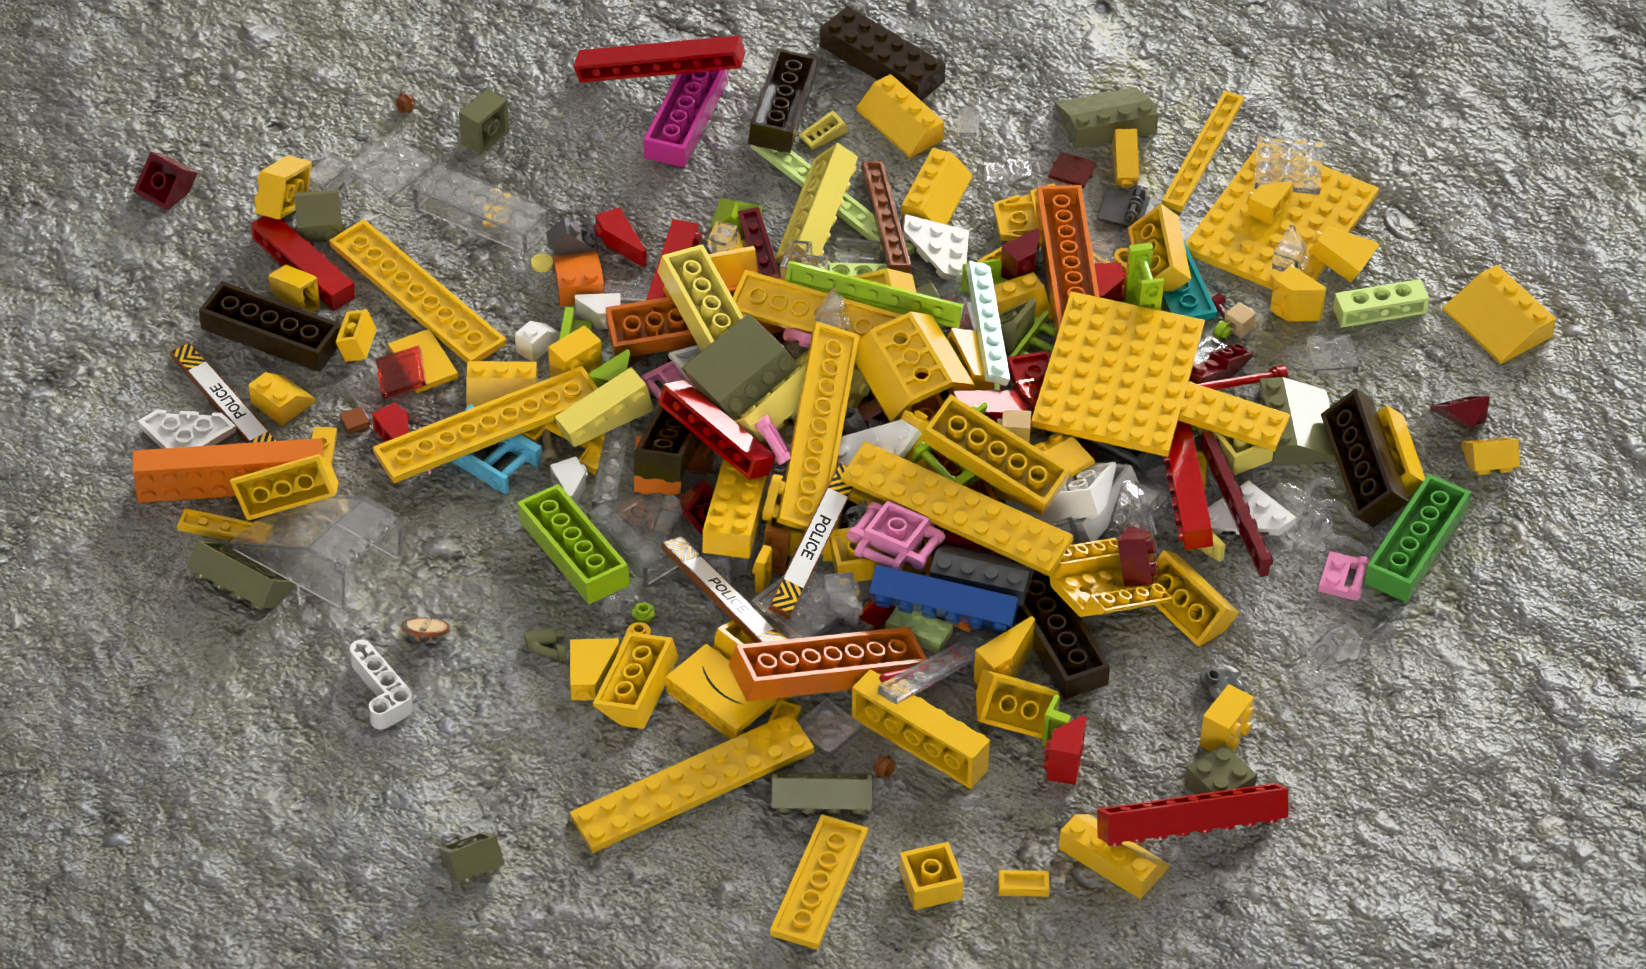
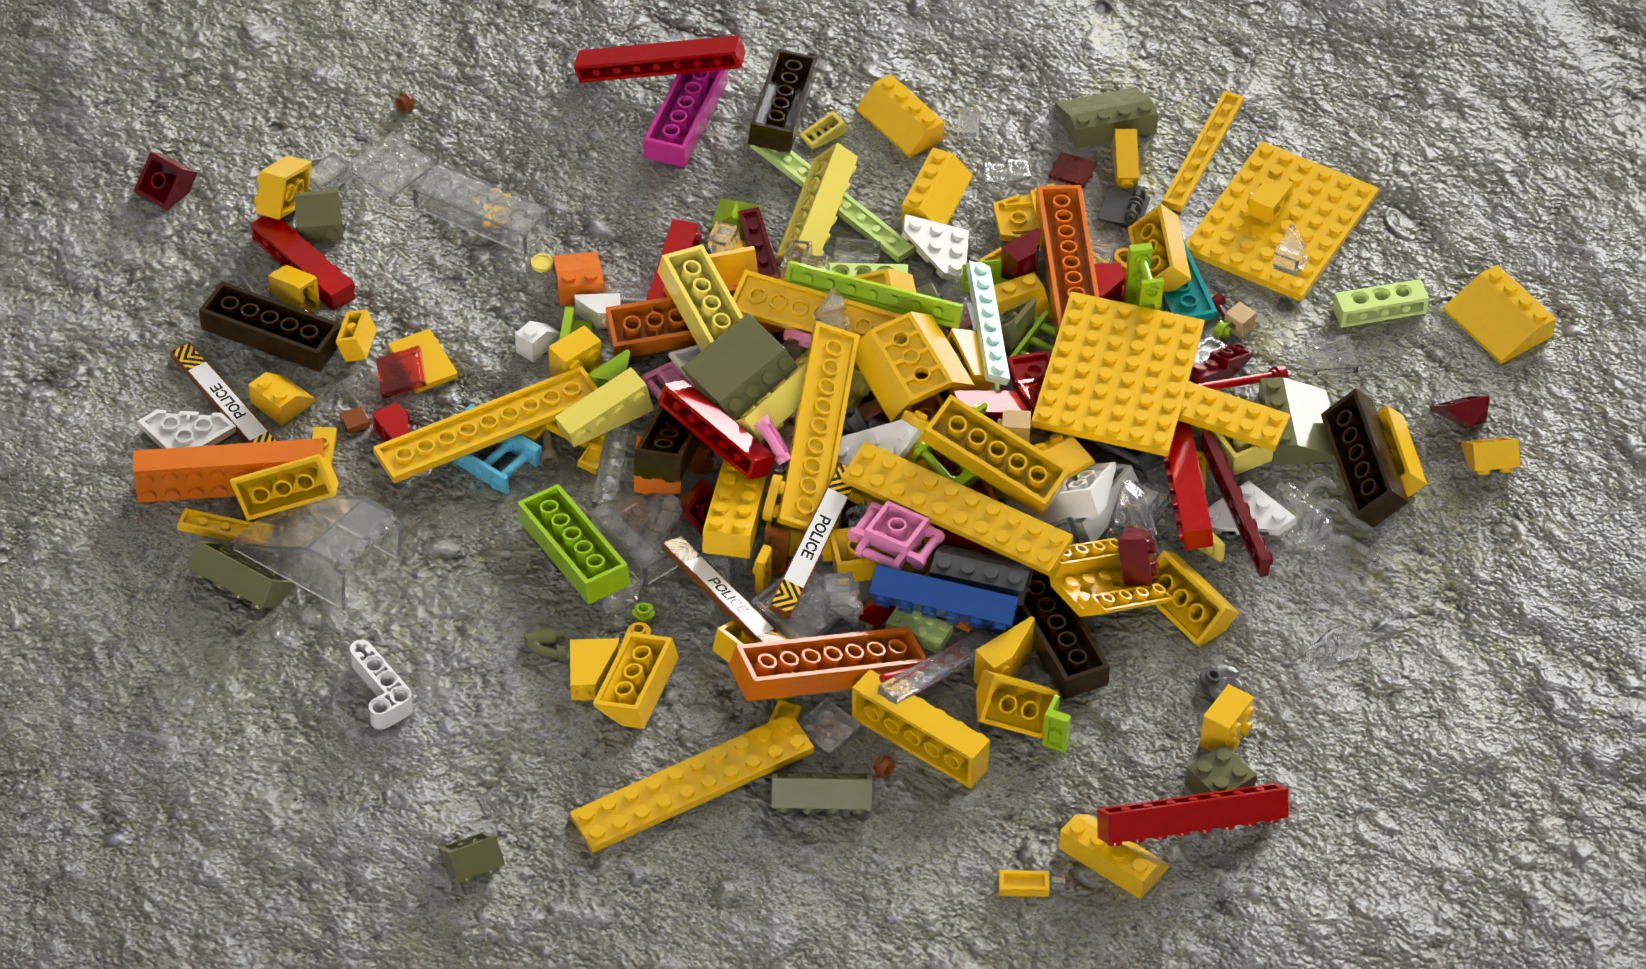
yellow plate [329,219,507,363] -> none
piece [401,618,450,642] -> none
olive brick [459,89,509,155] -> none
yellow slope [466,361,538,408] -> none
dark grey slope [546,217,599,255] -> none
white slope [550,456,588,505] -> none
red slope [593,207,646,267] -> none
yellow panel [666,644,777,740] -> none
yellow plate [770,814,869,950] -> none
dark brown brick [820,6,946,101] -> none
dark orange tile [861,161,912,273] -> none
yellow brick [899,842,964,910] -> none
red slope [1043,716,1087,785] -> none
clear plate [1254,137,1323,194] -> none
yellow slope [1270,265,1326,322] -> none
yellow slope [1308,226,1380,283] -> none
bright pink plate [1318,551,1370,600] -> none
bright green brick [1364,474,1471,602] -> none

